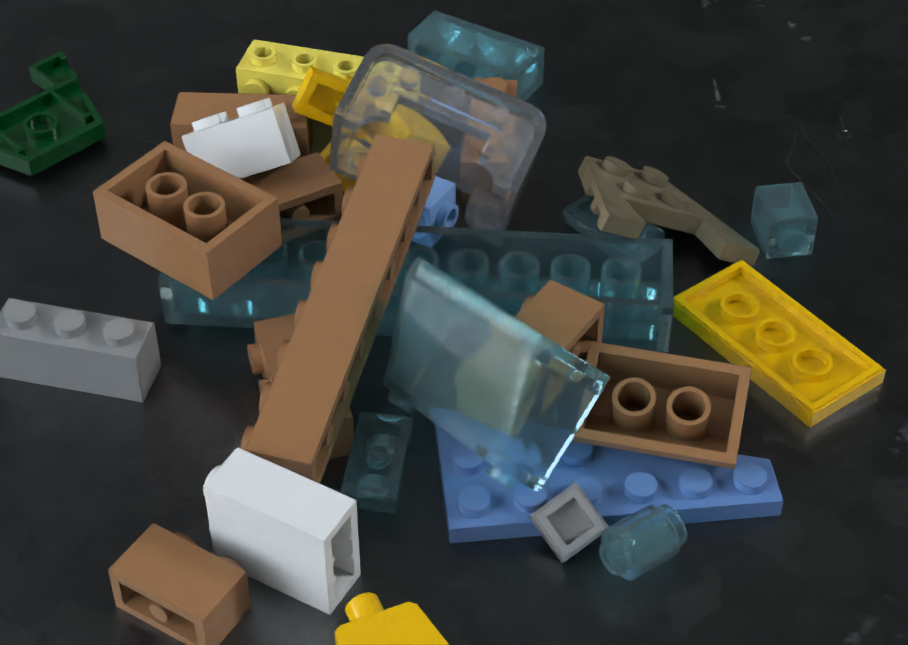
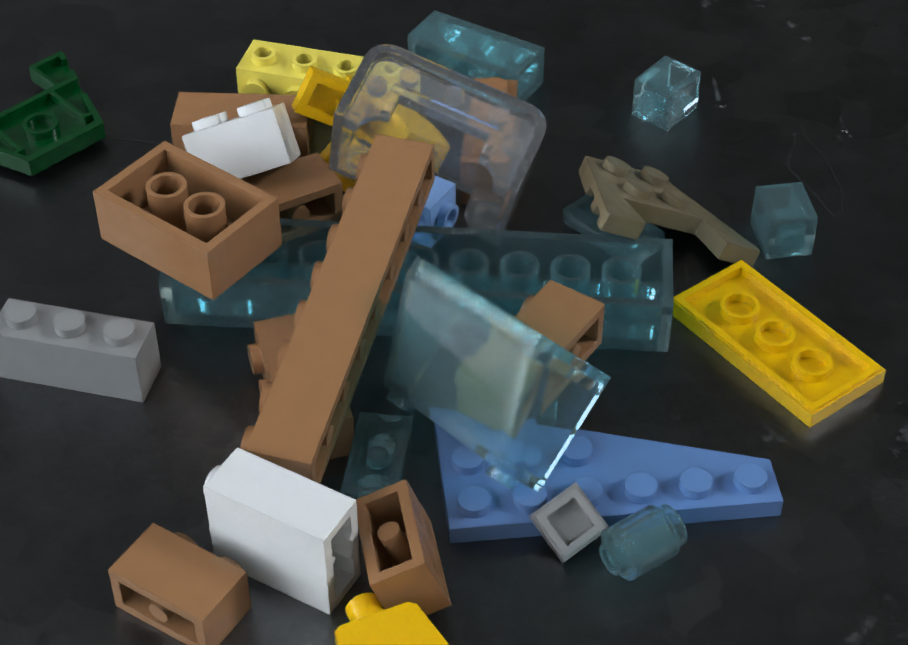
medium nougat slope [570,341,752,469] -> none
none -> medium nougat brick [356,479,451,615]
none -> clear light blue brick [632,56,701,132]

